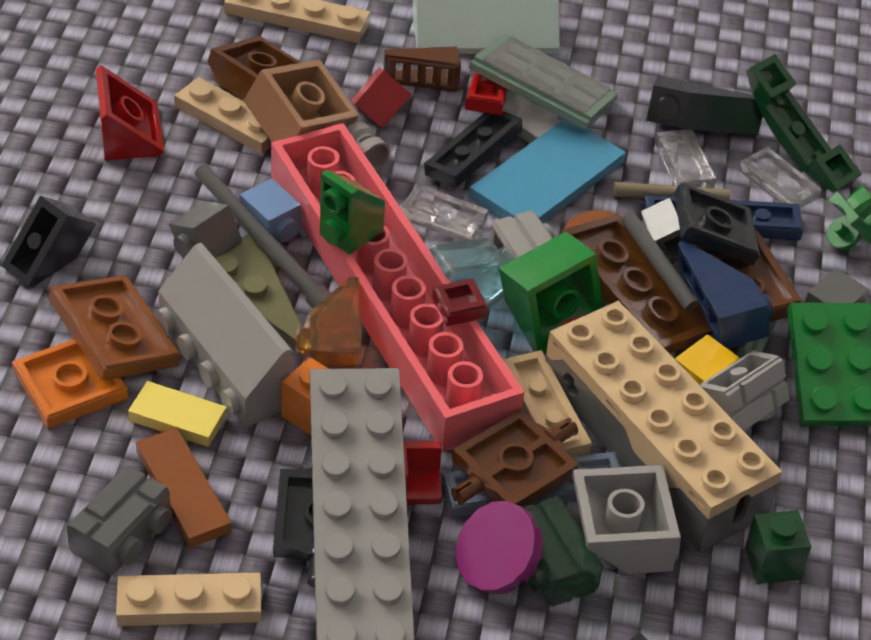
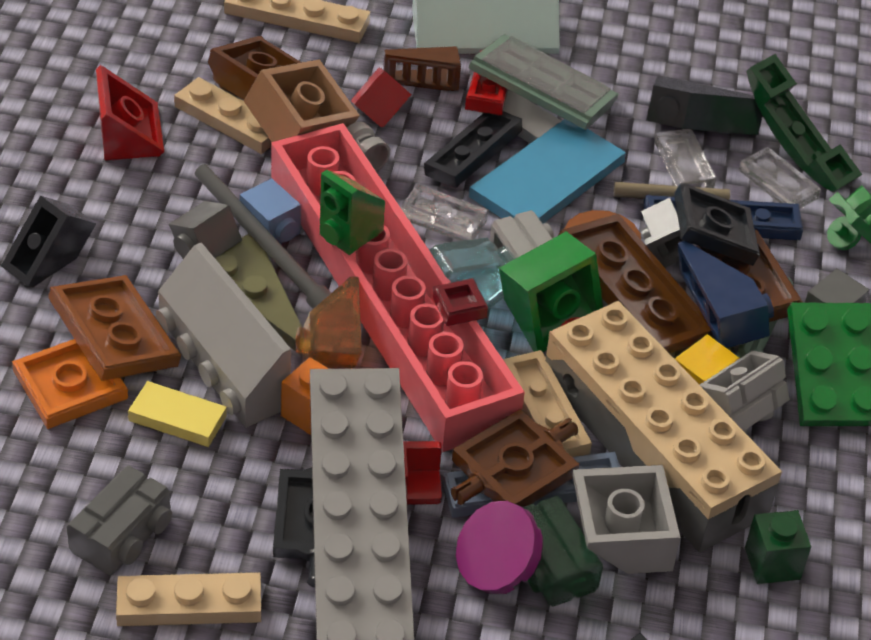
dark orange tile [136,427,232,548] -> none
dark grey bar [621,212,699,312] -> none

